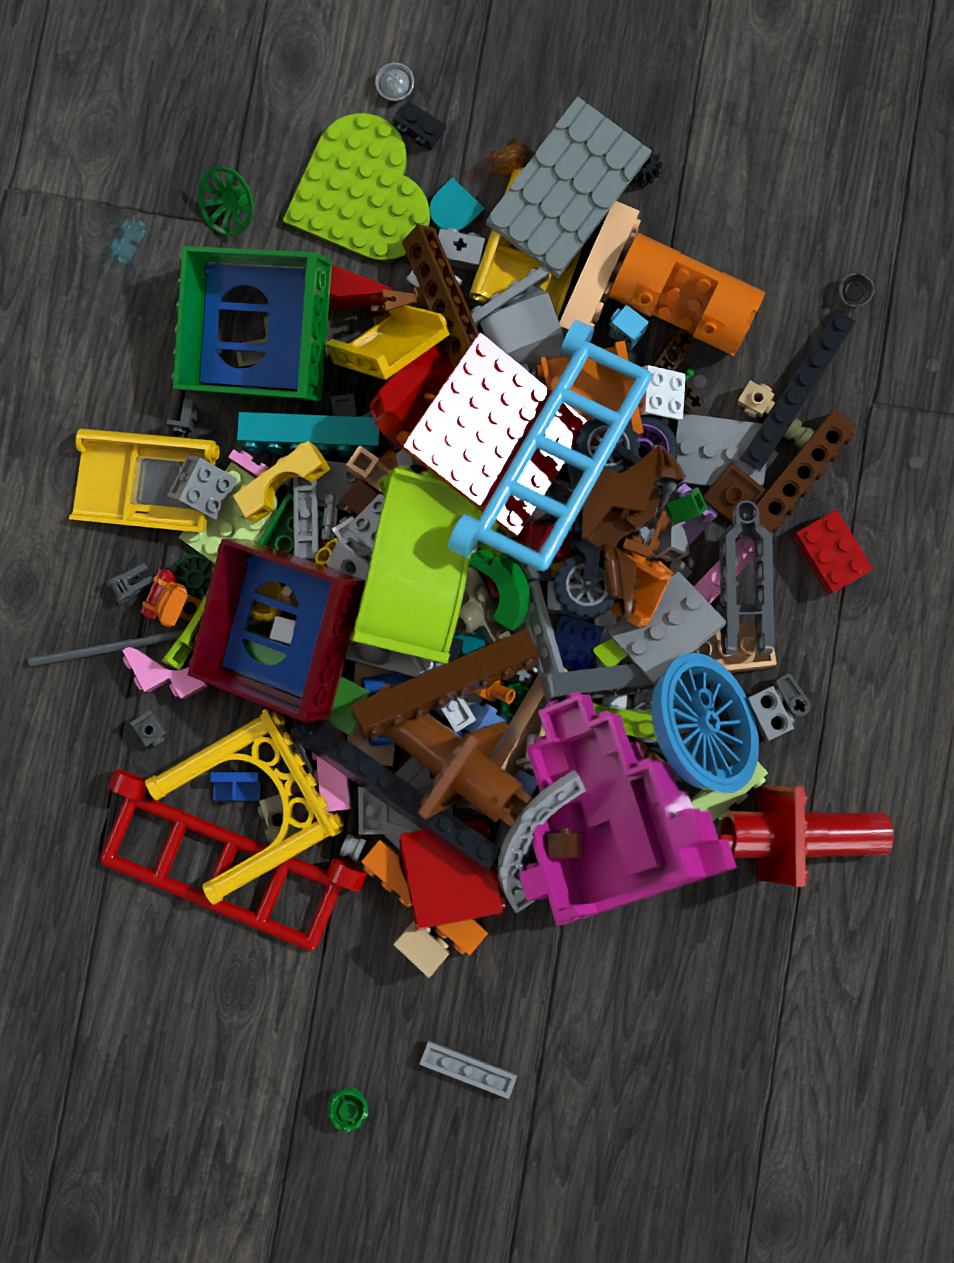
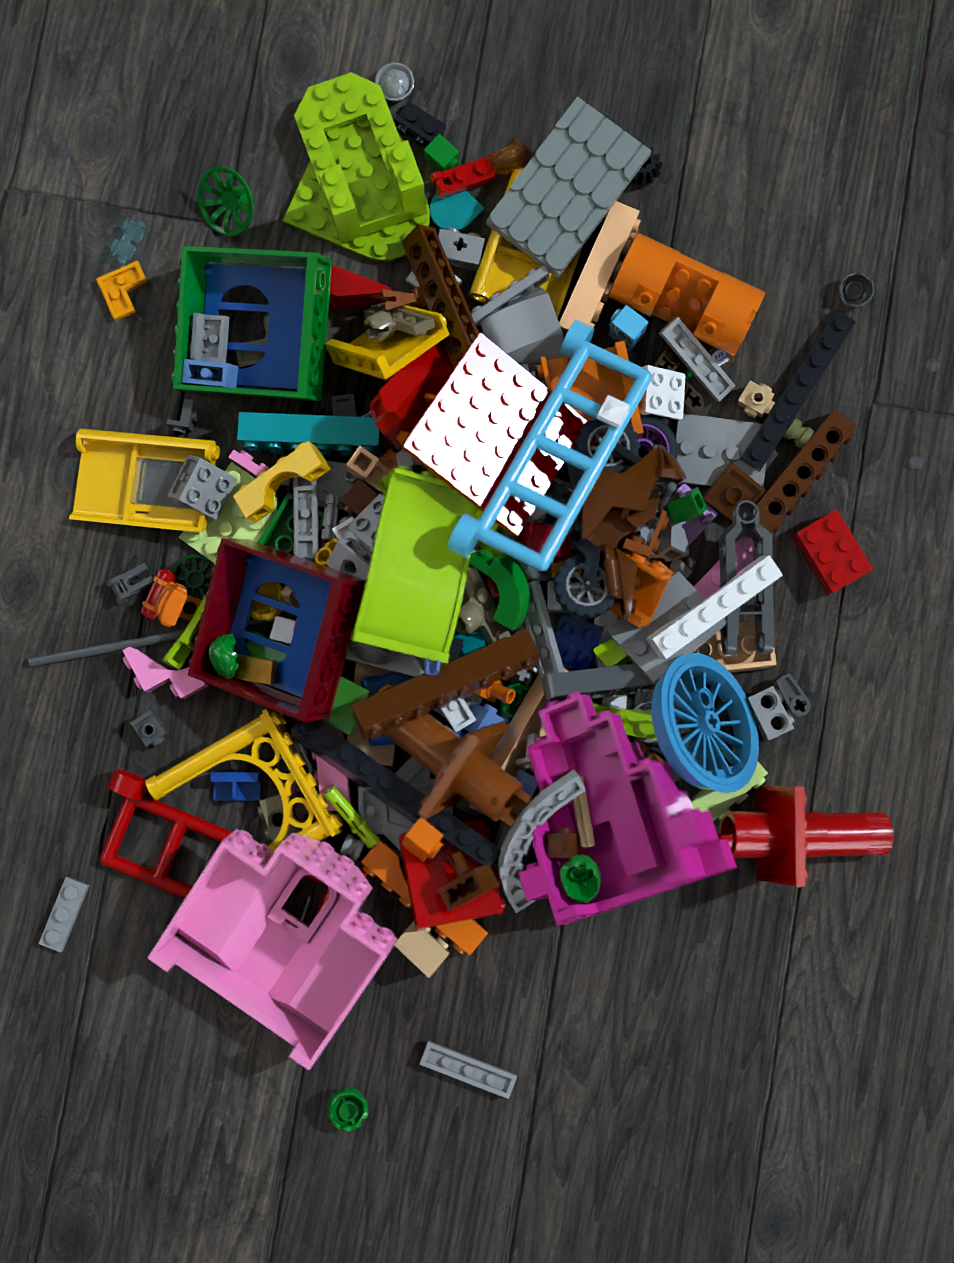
none -> light grey plate [39,877,90,952]
none -> light orange tile [96,260,148,321]
none -> bright pink panel [148,829,397,1070]
none -> medium blue brick [182,359,238,388]
none -> light grey bracket [189,313,229,363]
none -> green hair [209,634,239,679]
none -> pearl gold slope [232,654,277,685]
none -> lime bracket [294,72,427,244]
none -> lime pin [323,785,380,848]
none -> dark tan plate [364,302,435,343]
none -> orange brick [402,817,444,862]
none -> green brick [424,134,460,172]
none -> medium blue hand [424,658,440,675]
none -> red plate [429,157,496,198]
none -> reddish brown brick [438,851,499,912]
none -> green hair [560,855,601,903]
none -> tan axle [573,776,595,848]
none -> white tile [597,395,630,429]
none -> white arch [646,555,782,659]
none -> light grey plate [659,317,735,402]
none -> tile [709,347,735,369]

